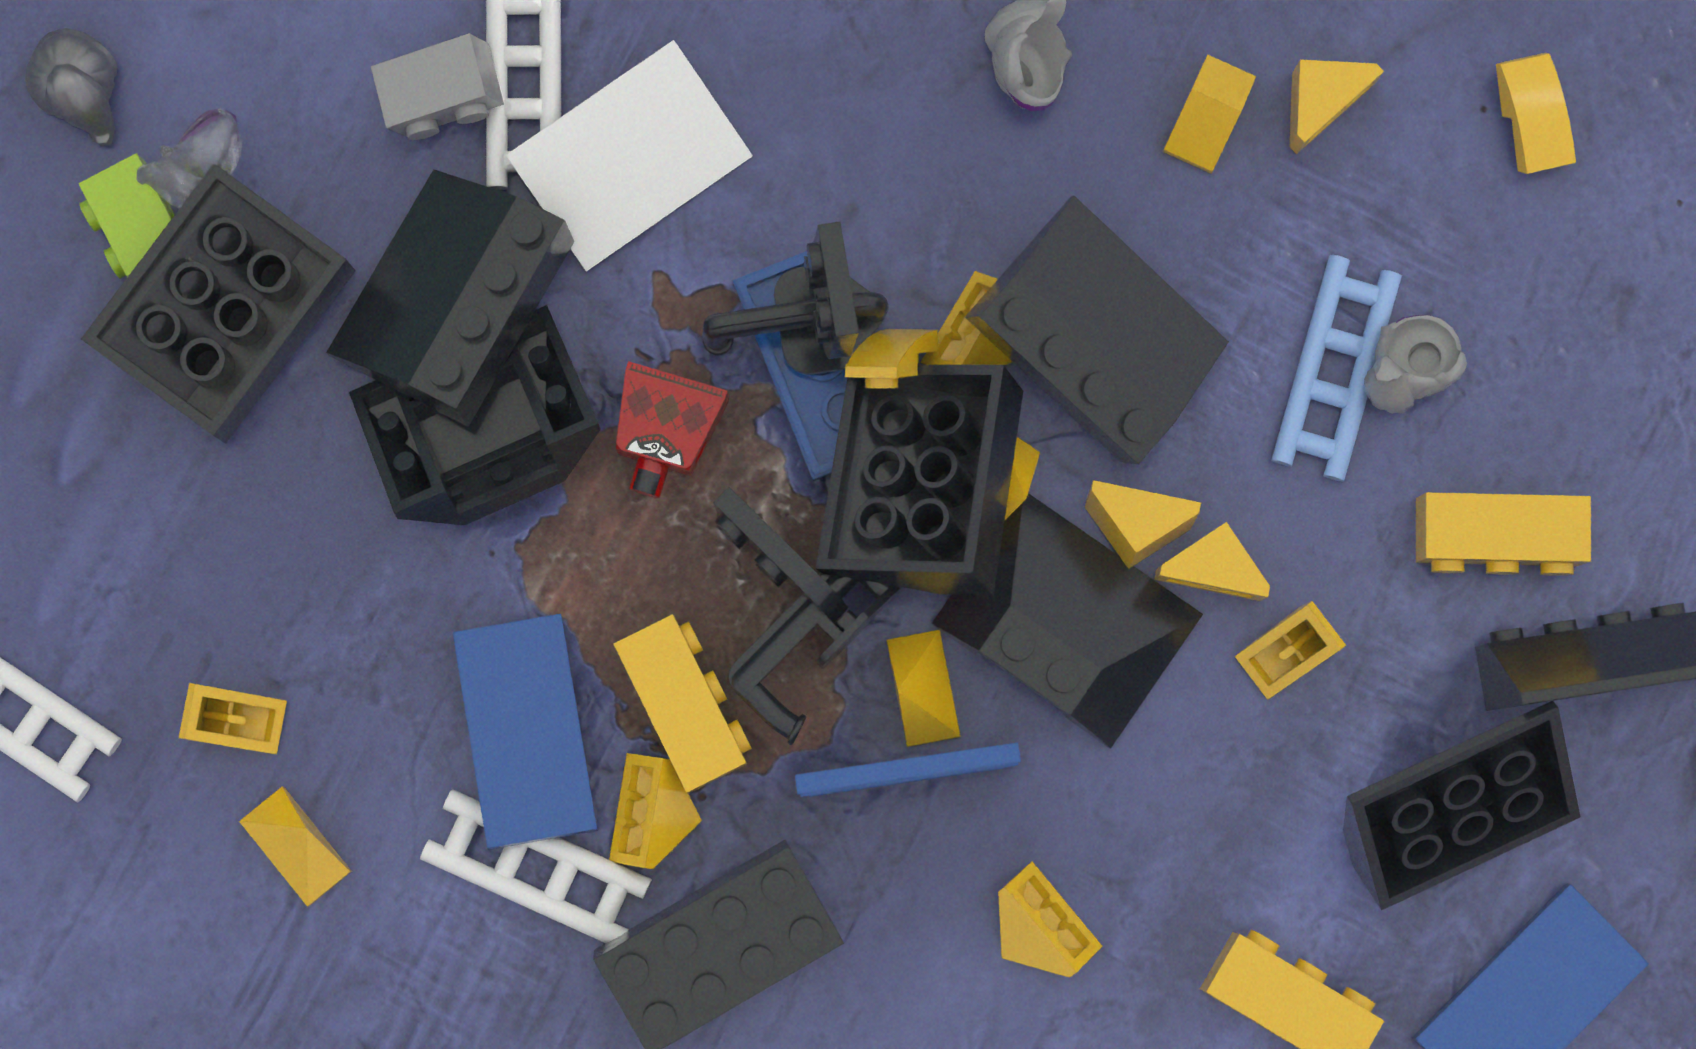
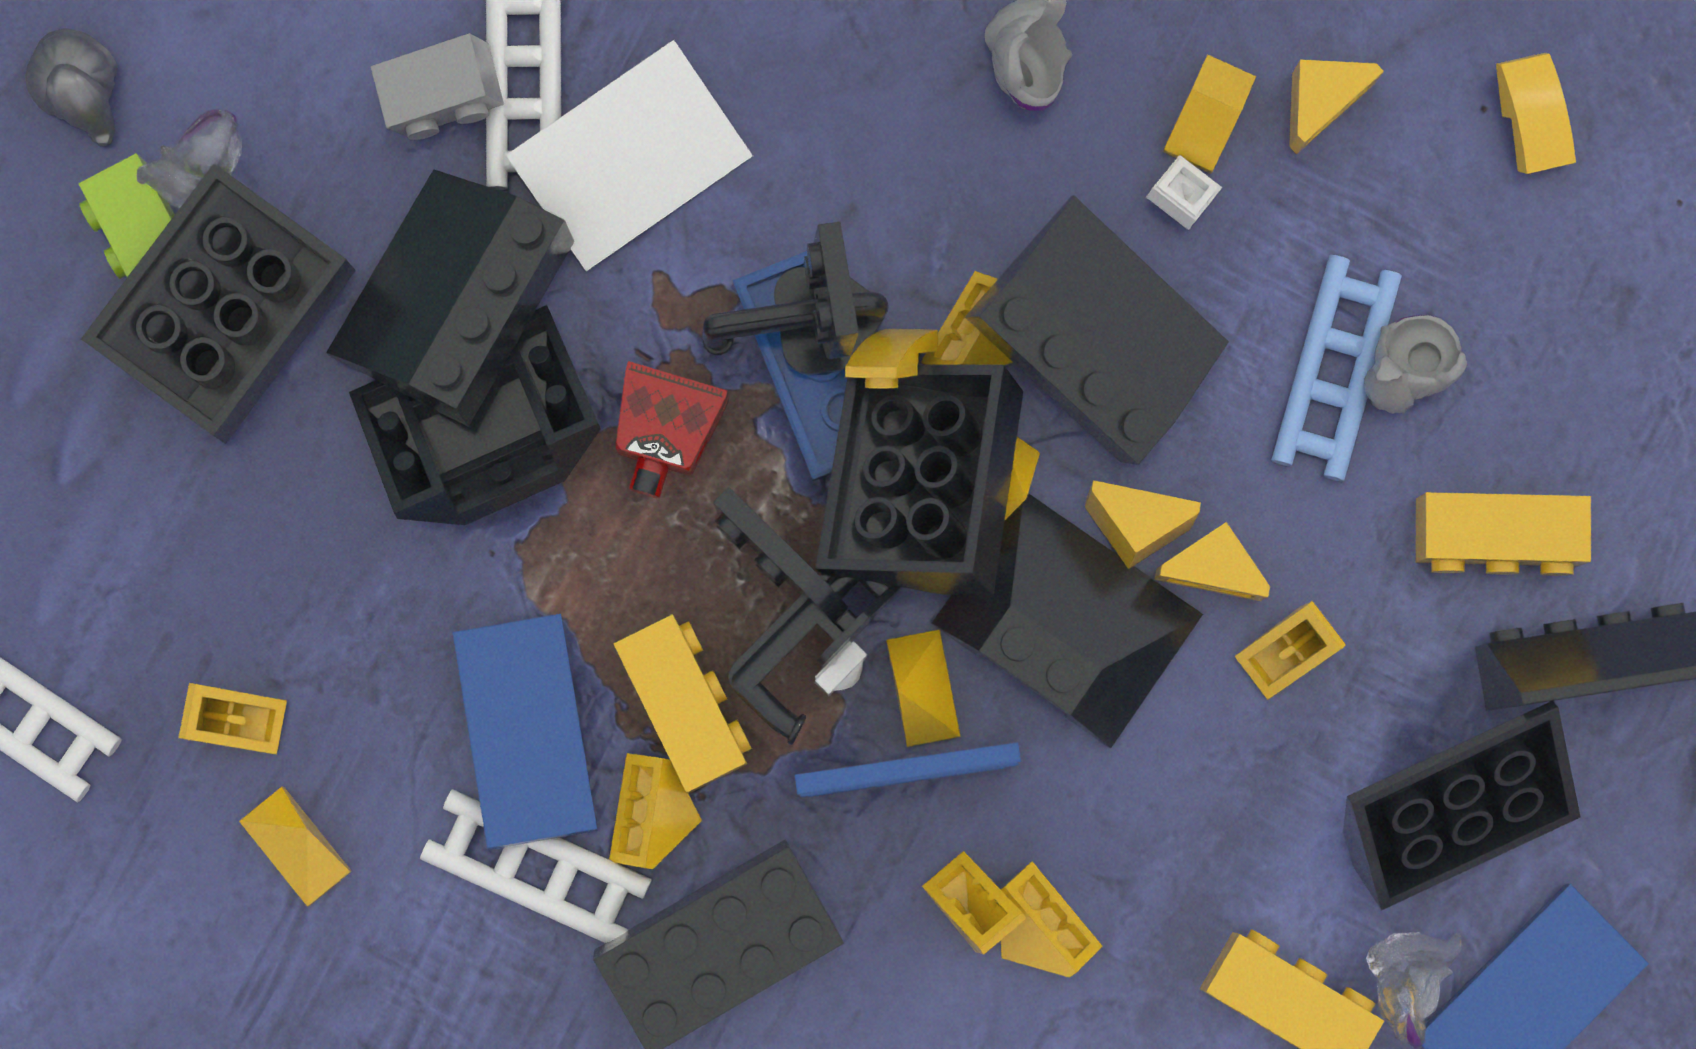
none -> white tile [815,641,867,696]
none -> yellow slope [922,851,1027,955]
none -> white tile [1146,155,1222,230]
none -> clear hair [1366,932,1462,1048]

